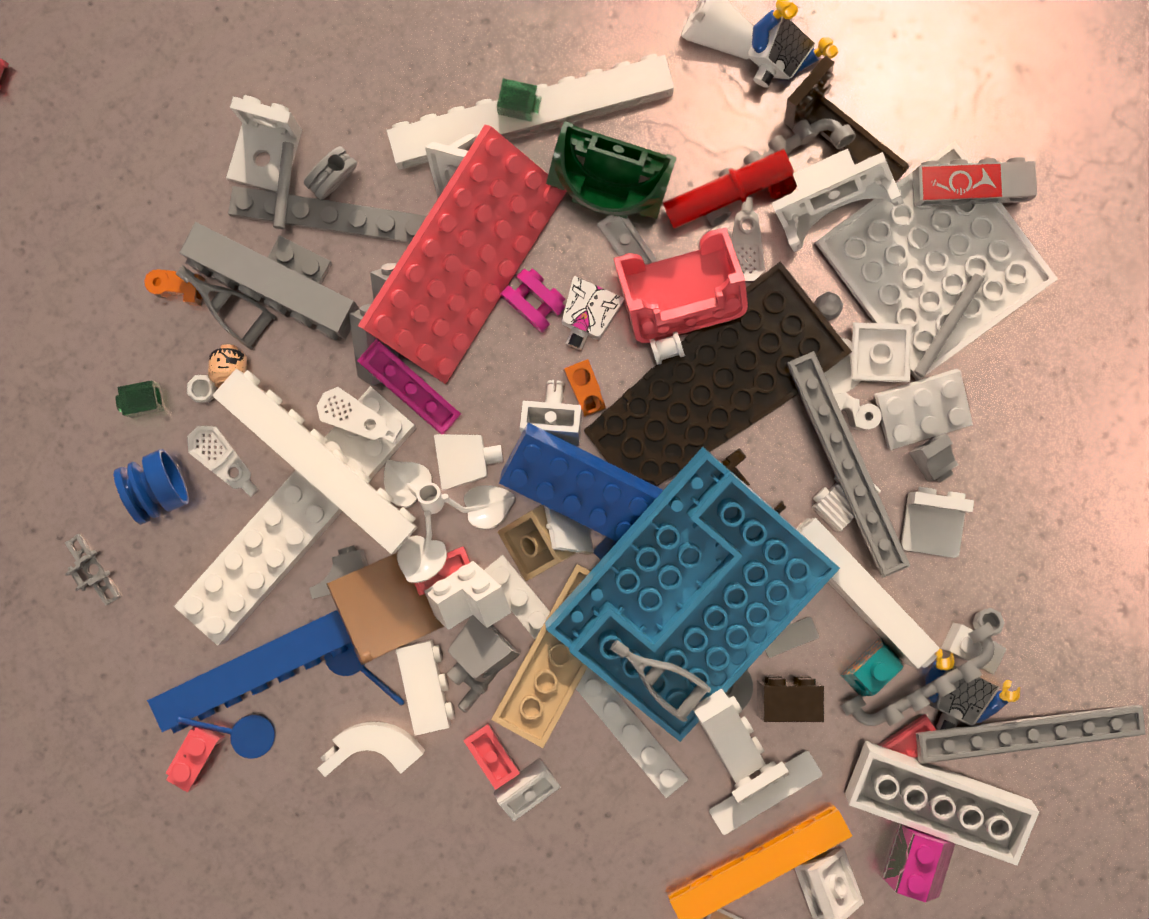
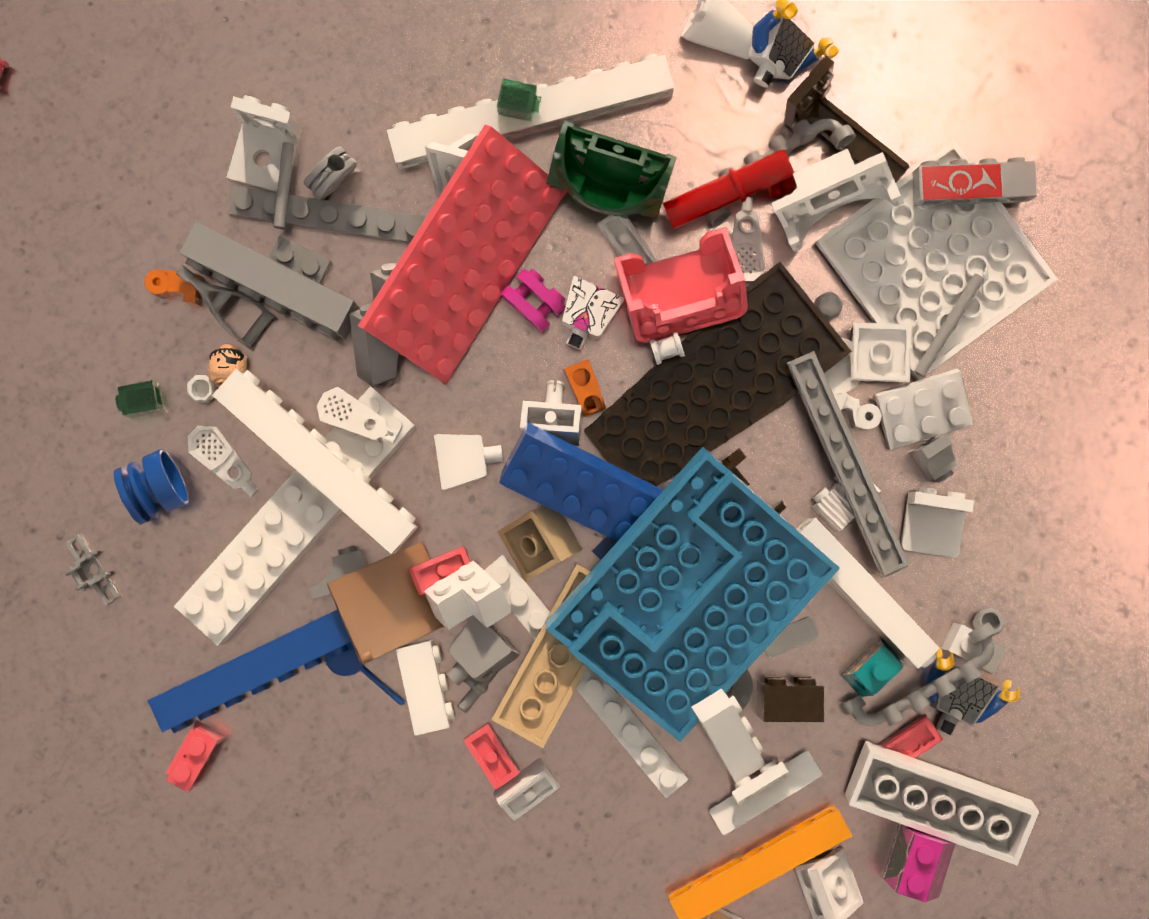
blue piece [176,715,275,759] -> none
white arch [317,722,425,777] -> none
dark pink tile [357,339,461,434] -> none
white plant [384,460,515,583] -> none
white piece [544,506,594,554] -> none
light grey piece [610,640,711,722] -> none
light grey tile [916,705,1146,764] -> none

